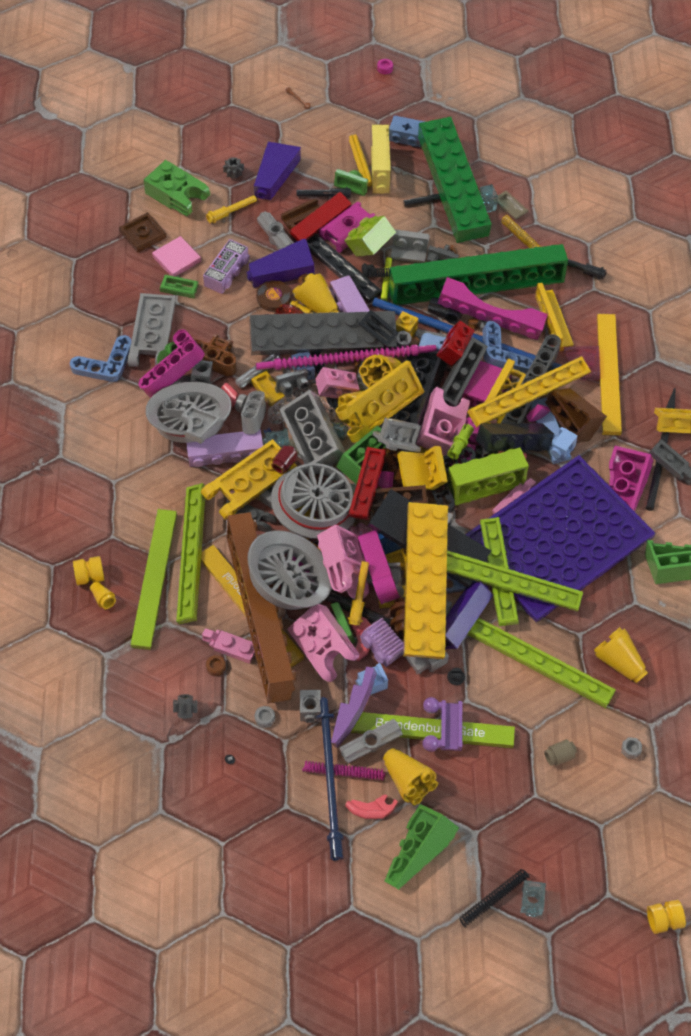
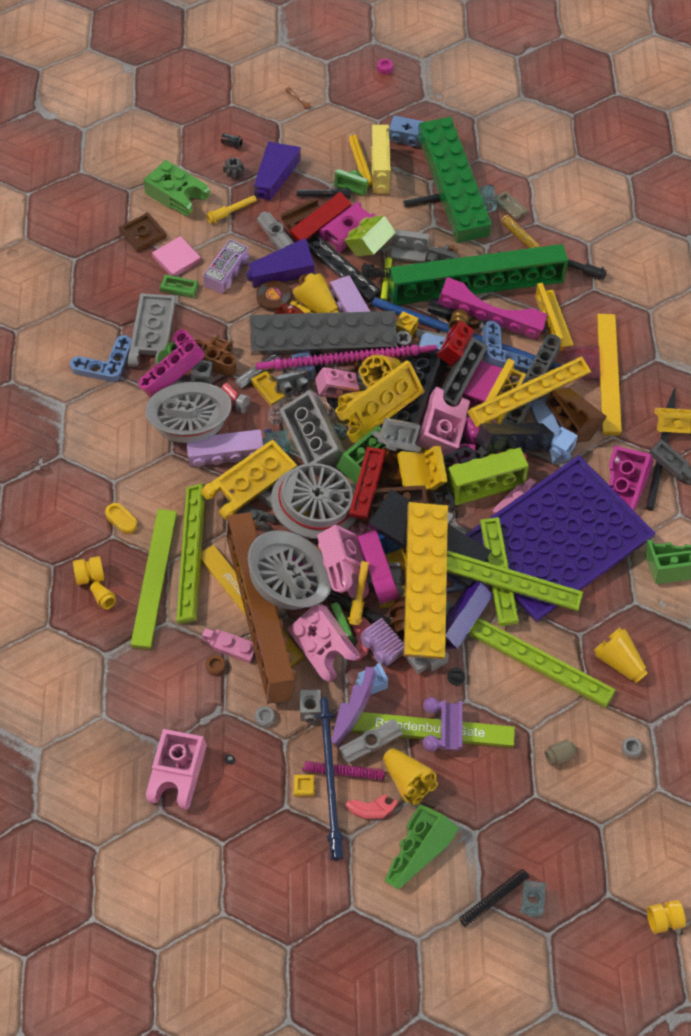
dark grey gear [173,694,198,719] -> none
light grey tile [180,405,223,444] -> none
light grey beam [241,391,266,434] -> none
dark red brick [271,445,298,474] -> none
black tile [358,309,398,348] -> none
dark pink tile [378,471,394,488] -> none
lime pin [447,424,474,459] -> none
dark pink tile [526,404,550,422] -> none
none -> yellow tile [105,503,137,534]
none -> bright pink brick [146,729,207,810]
none -> black pin [221,133,243,149]
none -> yellow tile [293,775,315,797]
none -> pearl gold wheel [448,309,470,330]

